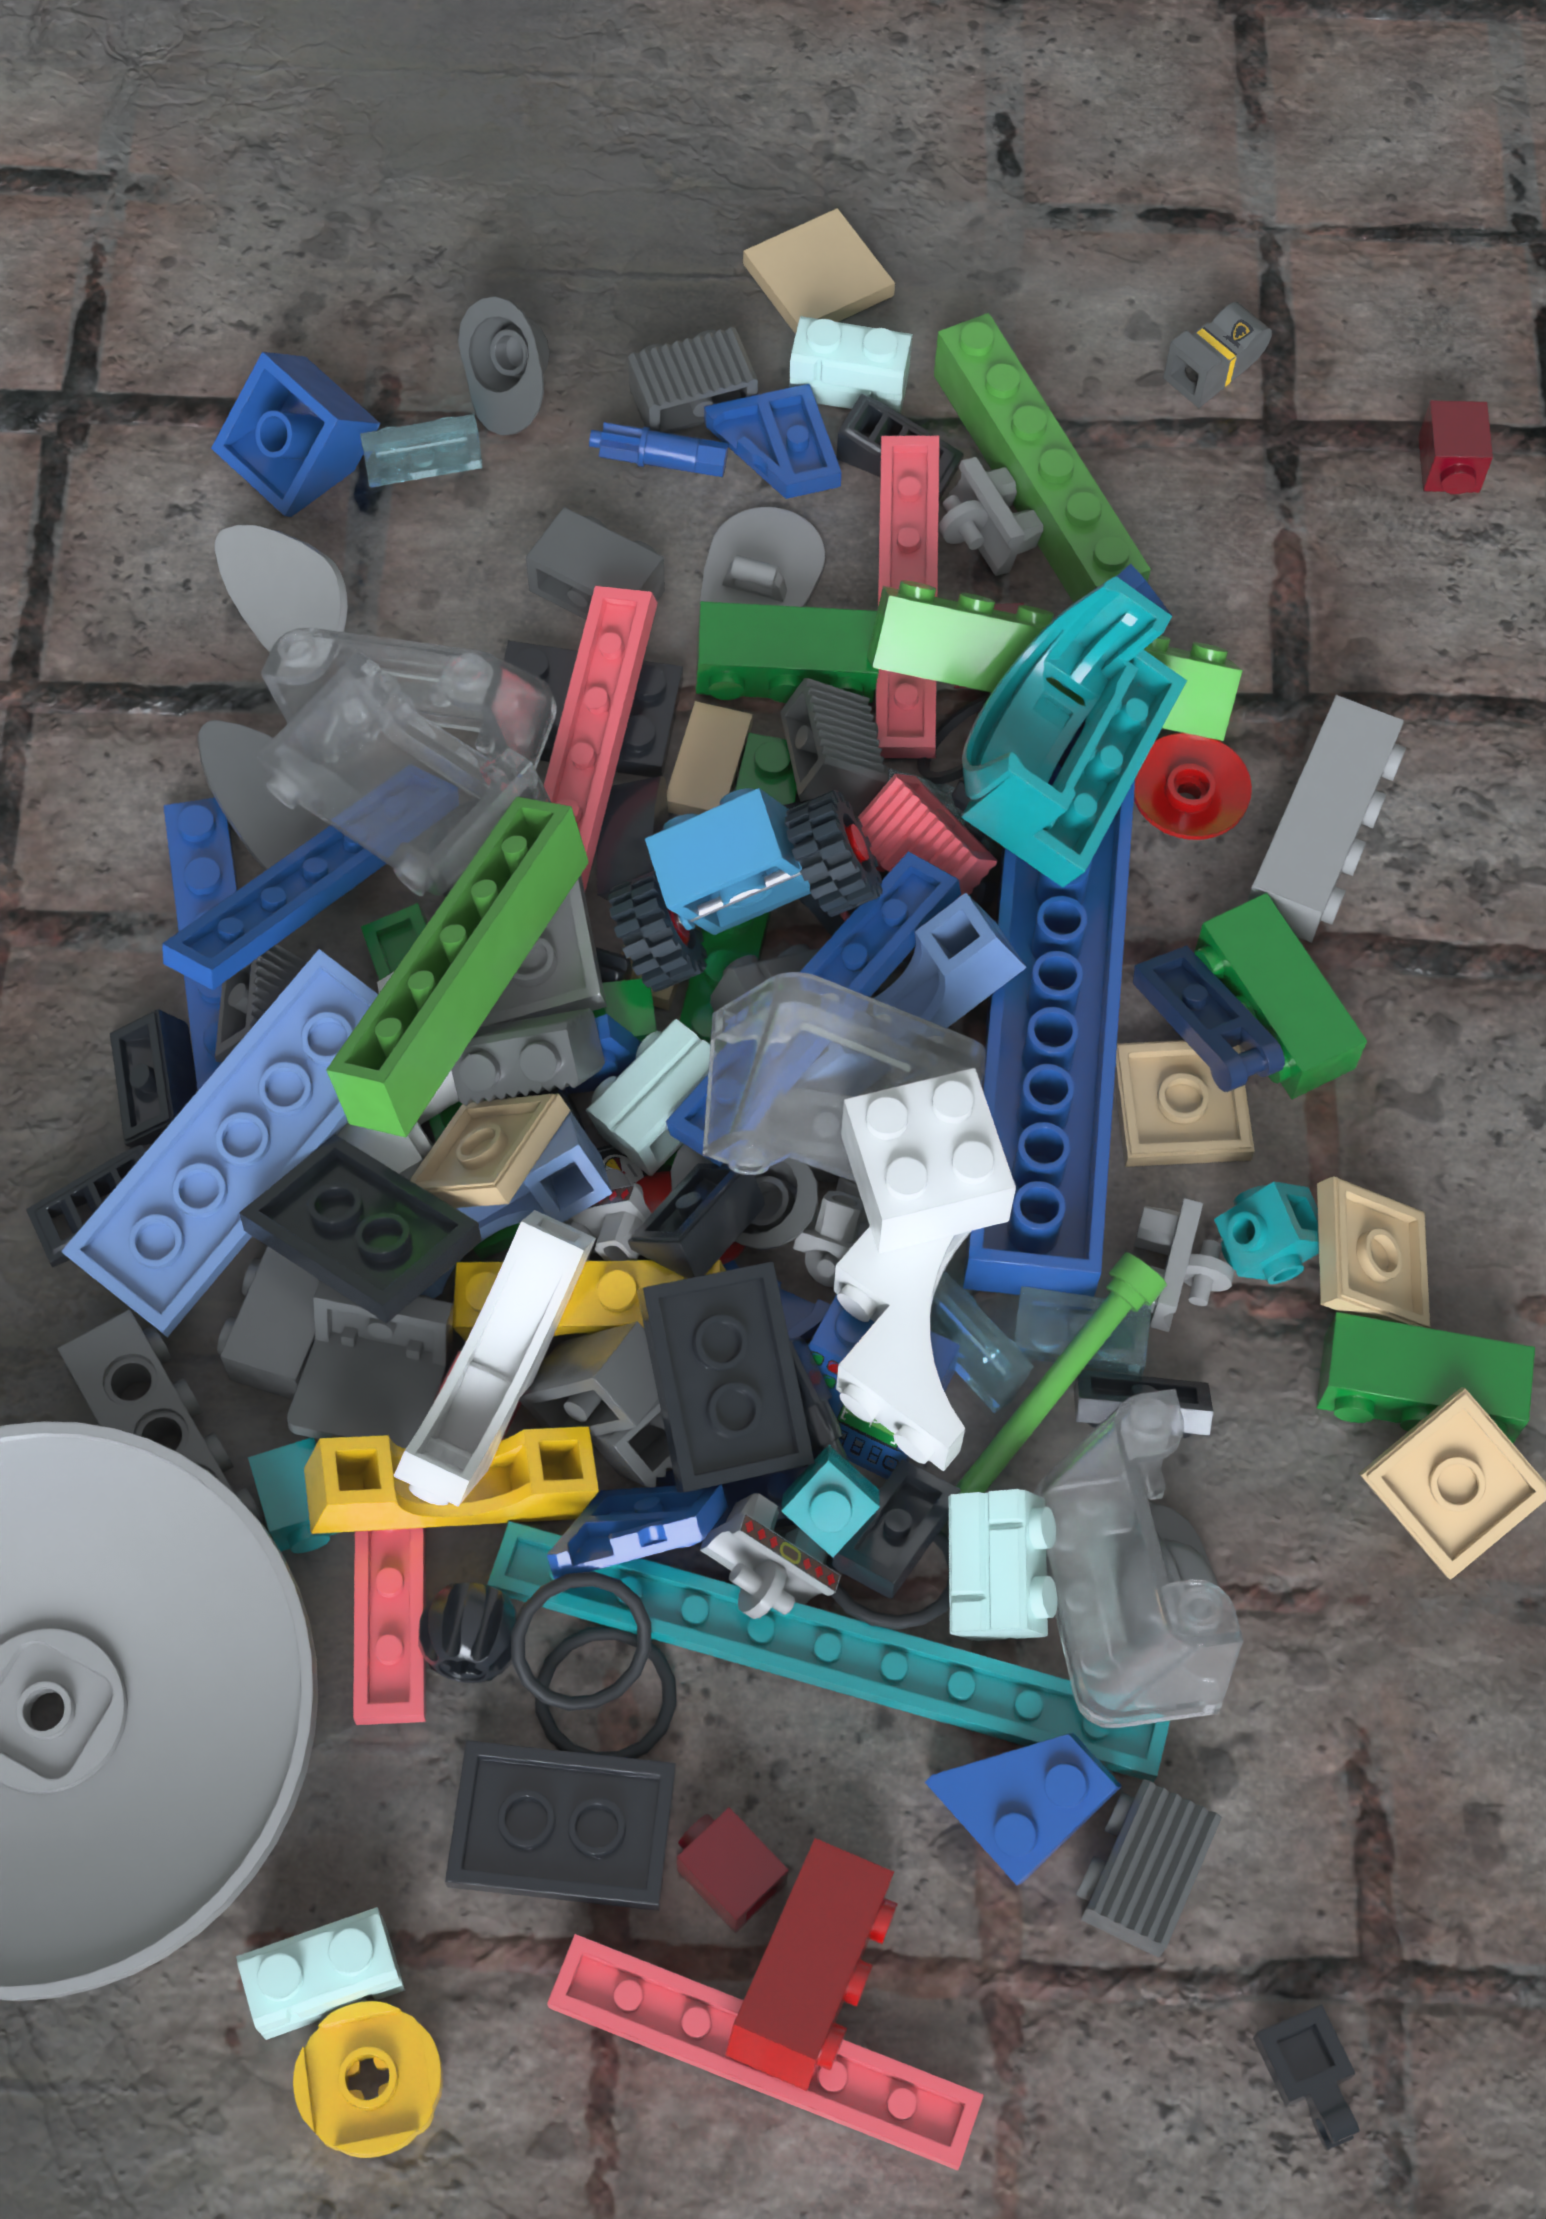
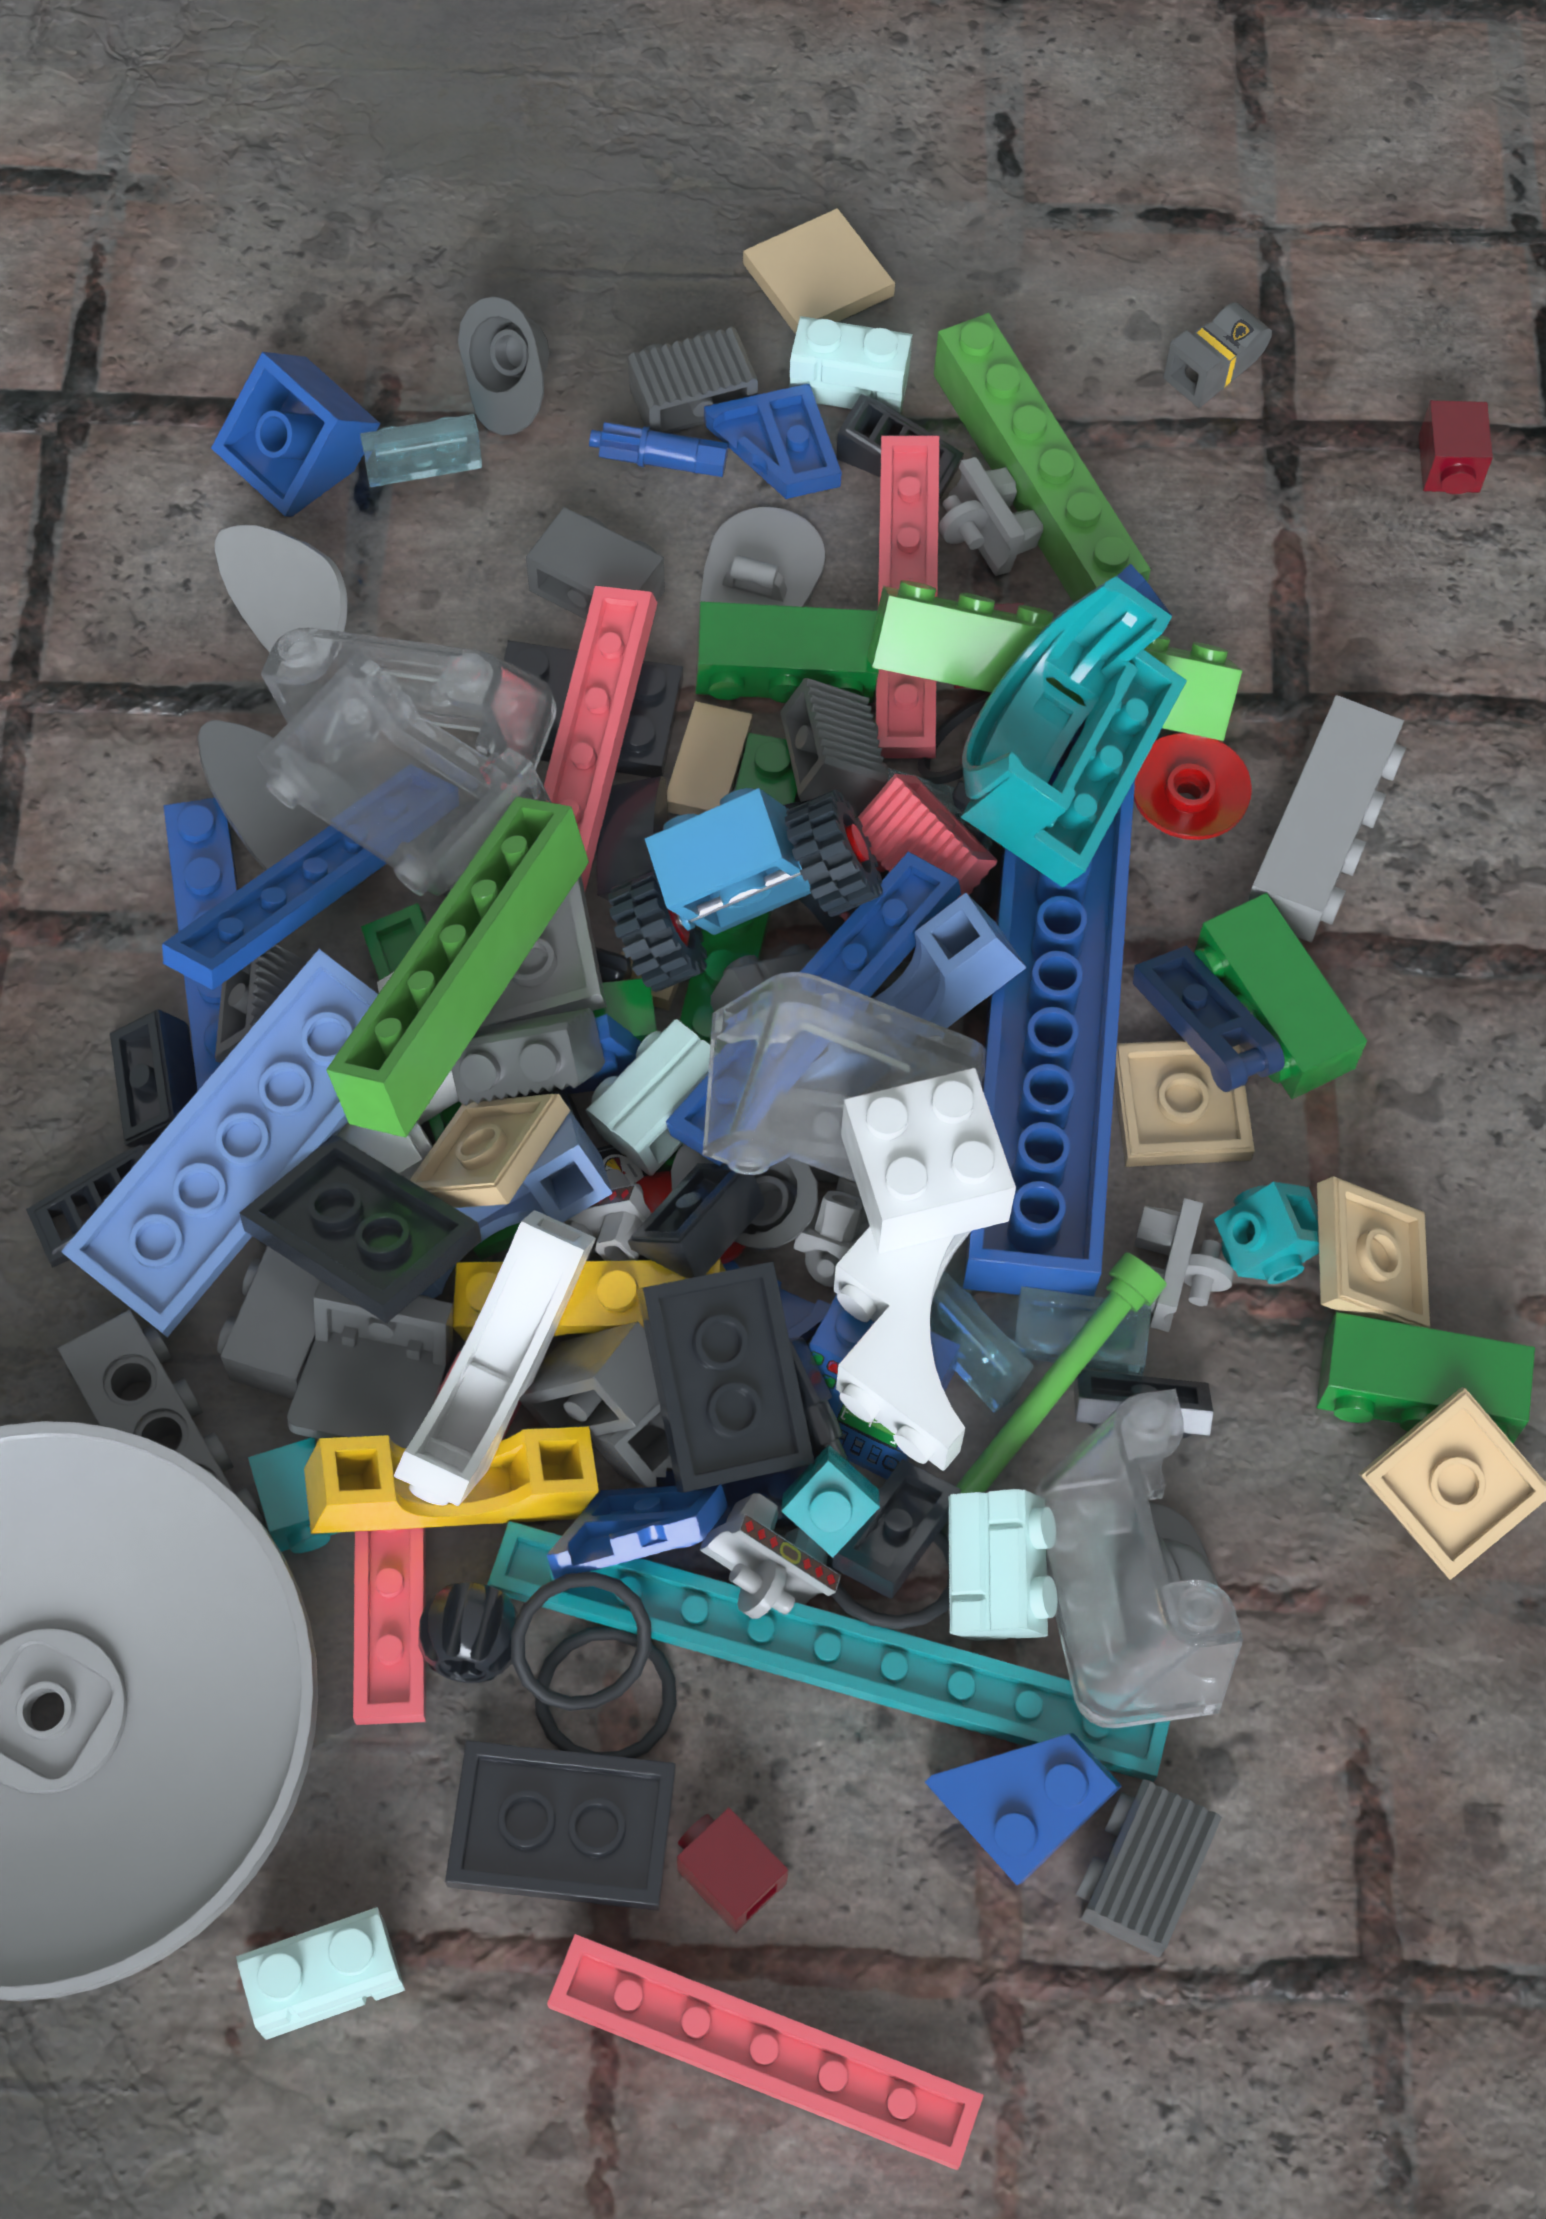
yellow plate [293,2001,443,2158] -> none
red brick [726,1838,898,2091] -> none
black plate [1253,2004,1360,2151] -> none

